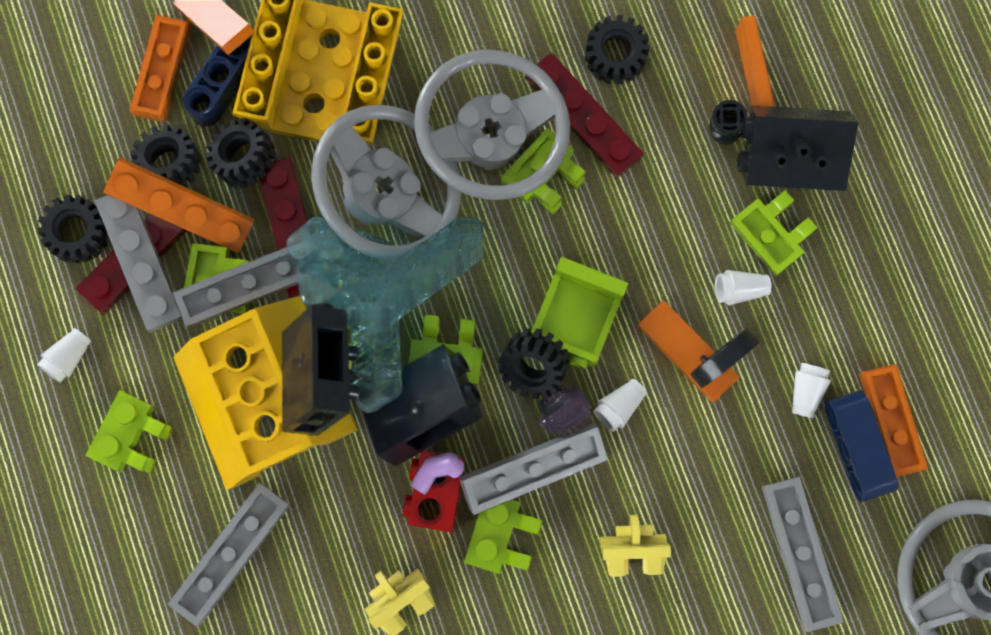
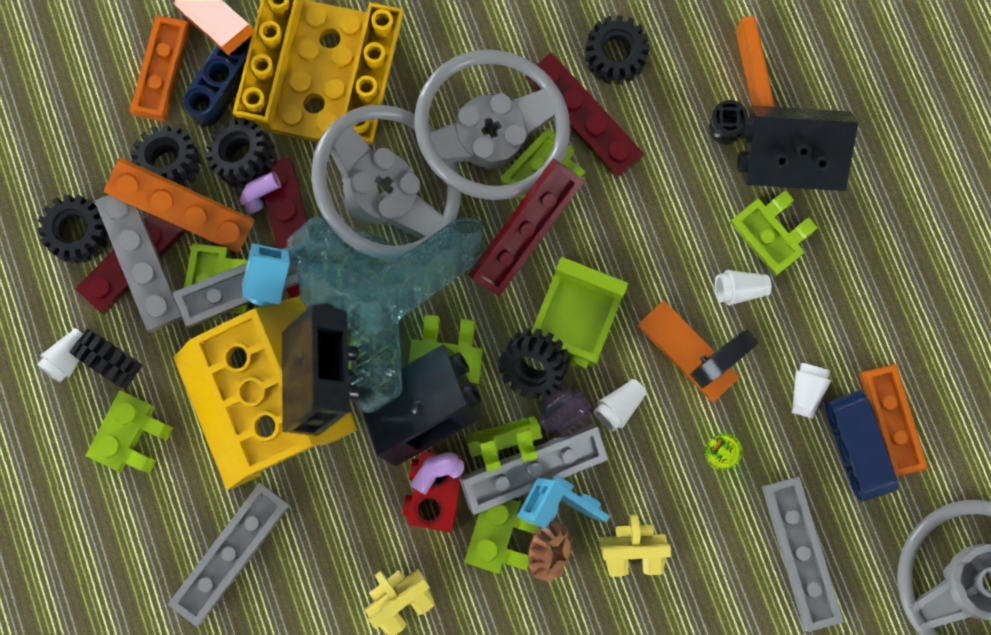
none -> black tyre [70,328,143,390]
none -> lavender arm [239,171,281,214]
none -> medium azure brick [242,243,290,306]
none -> lime plate [465,415,543,472]
none -> dark red plate [468,158,585,296]
none -> medium azure bracket [517,476,610,529]
none -> nougat gear [528,521,573,582]
none -> clear neon green tile [705,433,743,470]

